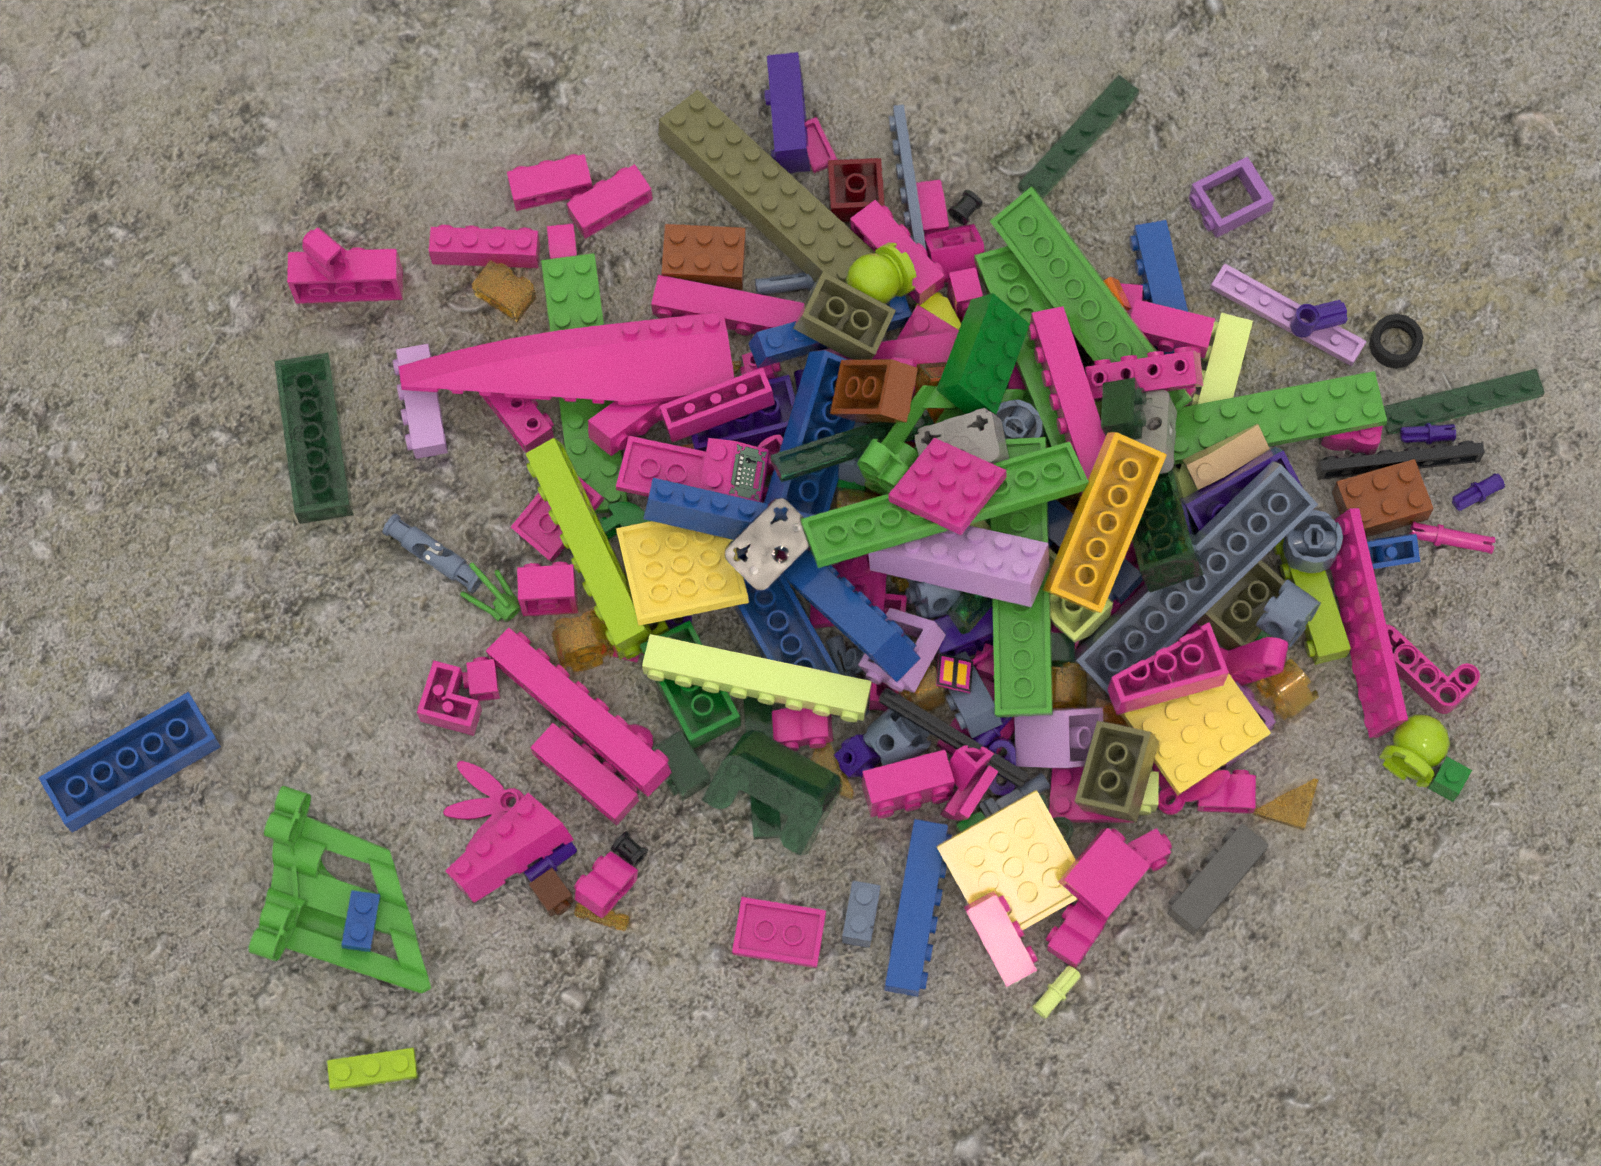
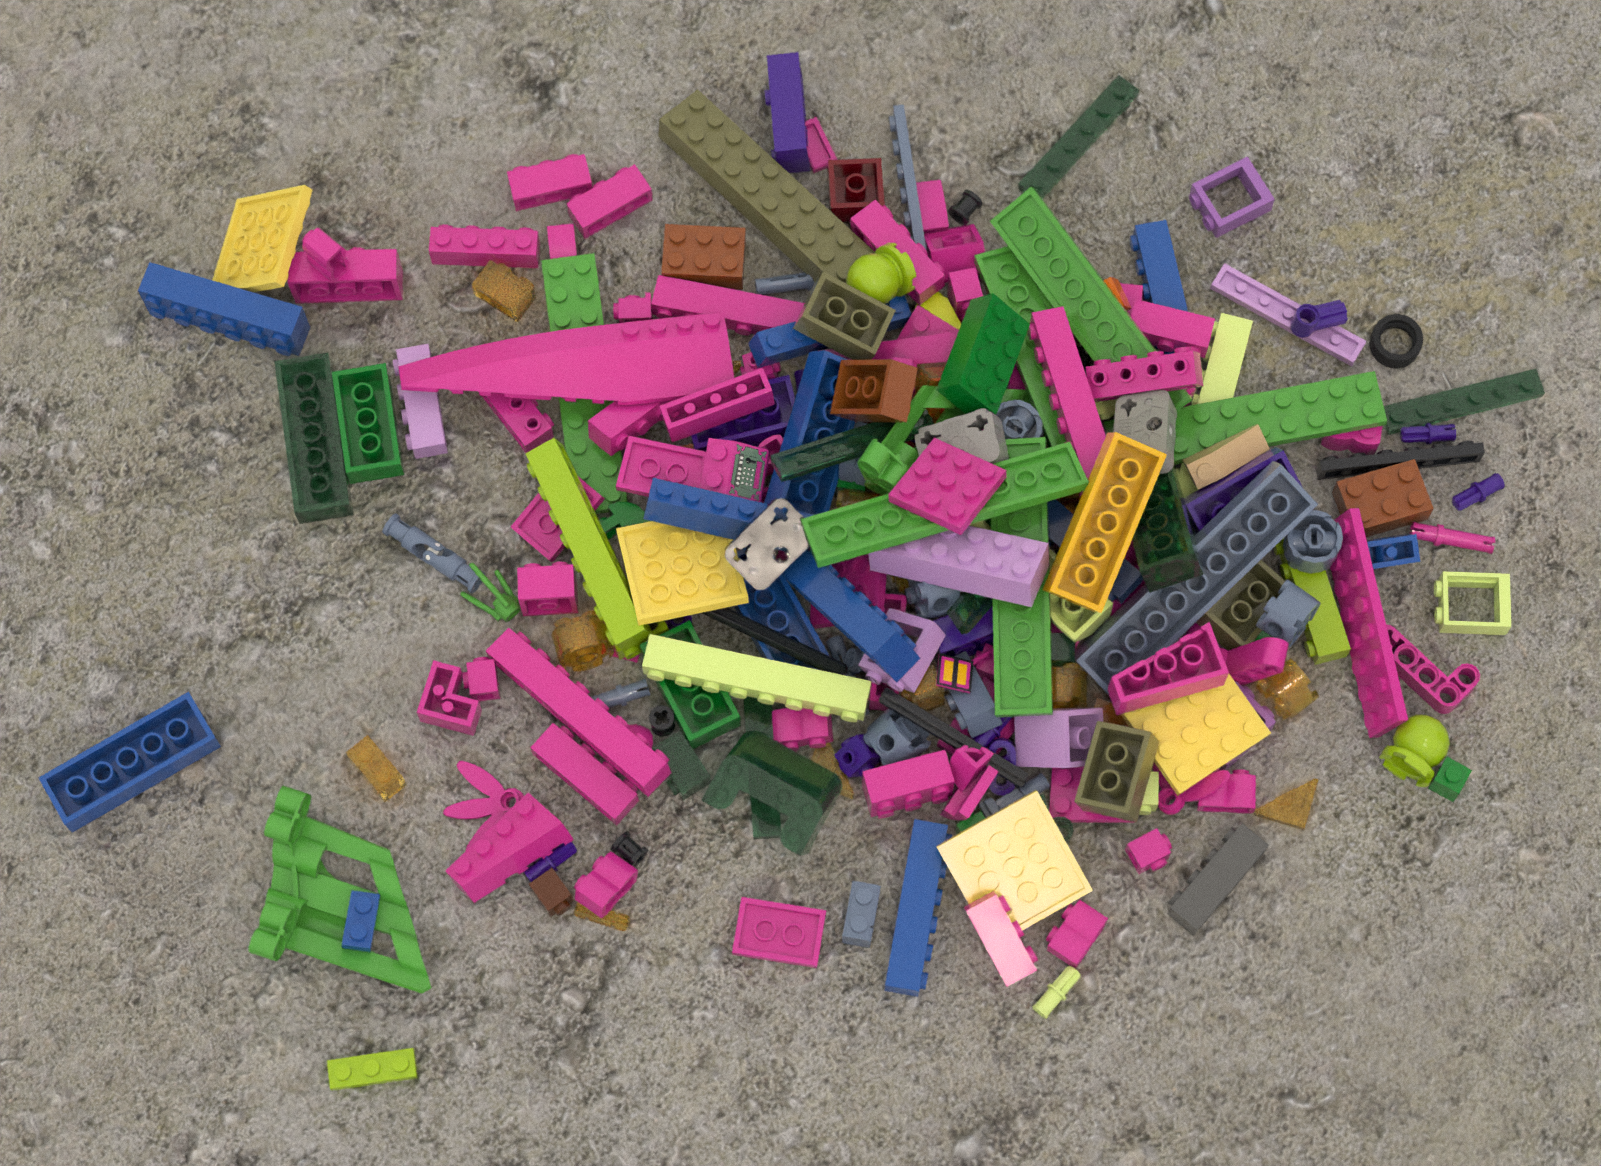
dark pink brick [1058,828,1151,920] -> none
clear green brick [1101,377,1147,440] -> none
none -> blue brick [138,262,310,356]
none -> light yellow plate [212,185,312,292]
none -> green brick [332,363,404,484]
none -> clear yellow brick [345,735,407,803]
none -> sand blue pin [591,678,651,708]
none -> dark pink brick [613,293,652,323]
none -> black bush [649,706,675,737]
none -> black axle [702,608,848,675]
none -> yellowish green window [1434,571,1511,635]

